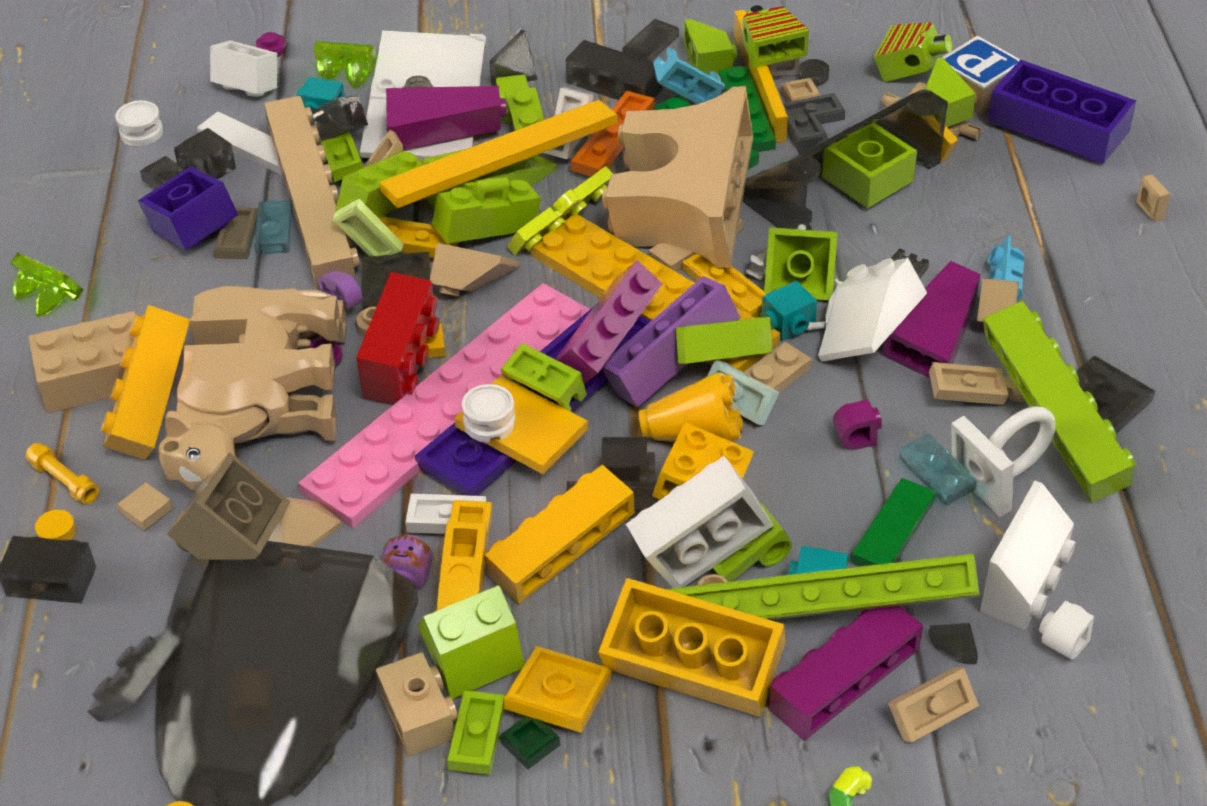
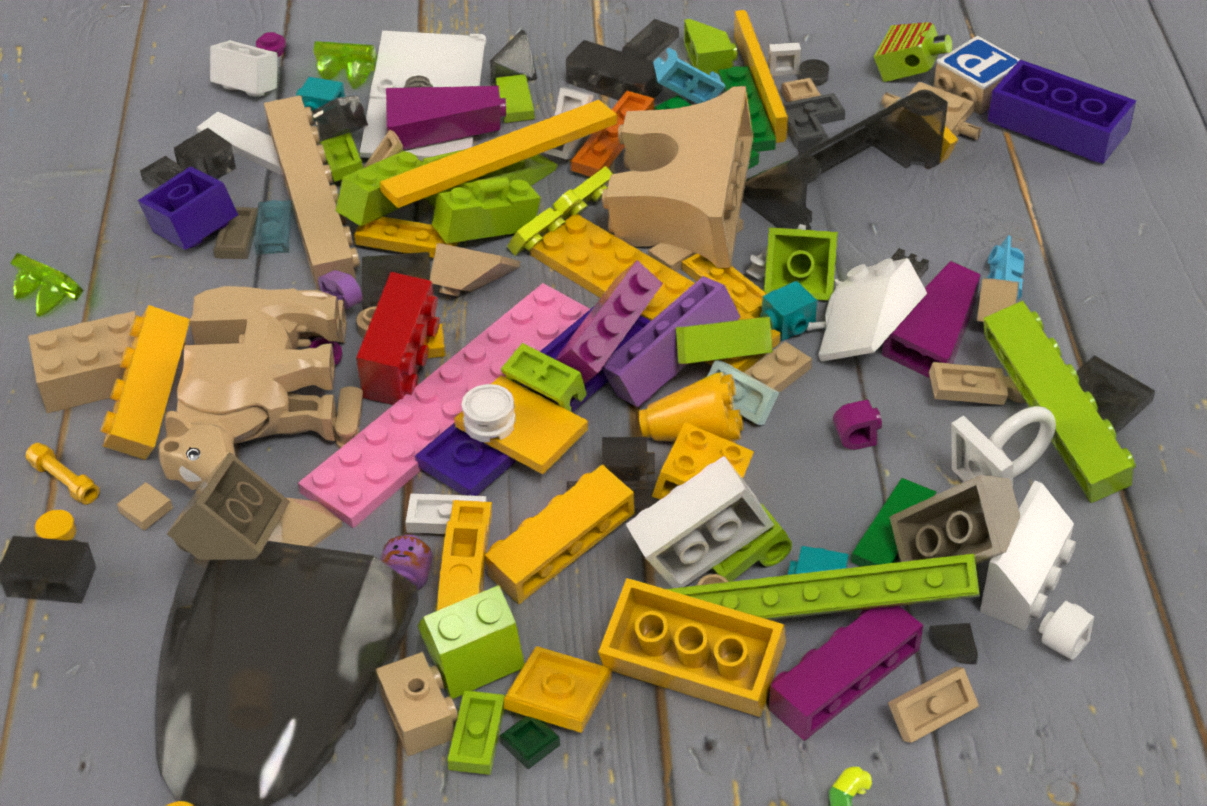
clear smoke plate [87,630,181,722] -> none
white wheel [115,100,163,147] -> none
yellowish green tile [332,199,404,264] -> none
lime plate [505,87,545,131] -> none
lime torso [742,5,809,68] -> none
lime brick [822,120,917,209] -> none
clear light blue plate [899,433,977,506] -> none
lime slope [924,57,975,127] -> none
tan tile [1136,174,1170,222] -> none
none -> tan bar [335,386,363,448]
none -> dark tan slope [890,475,1020,565]

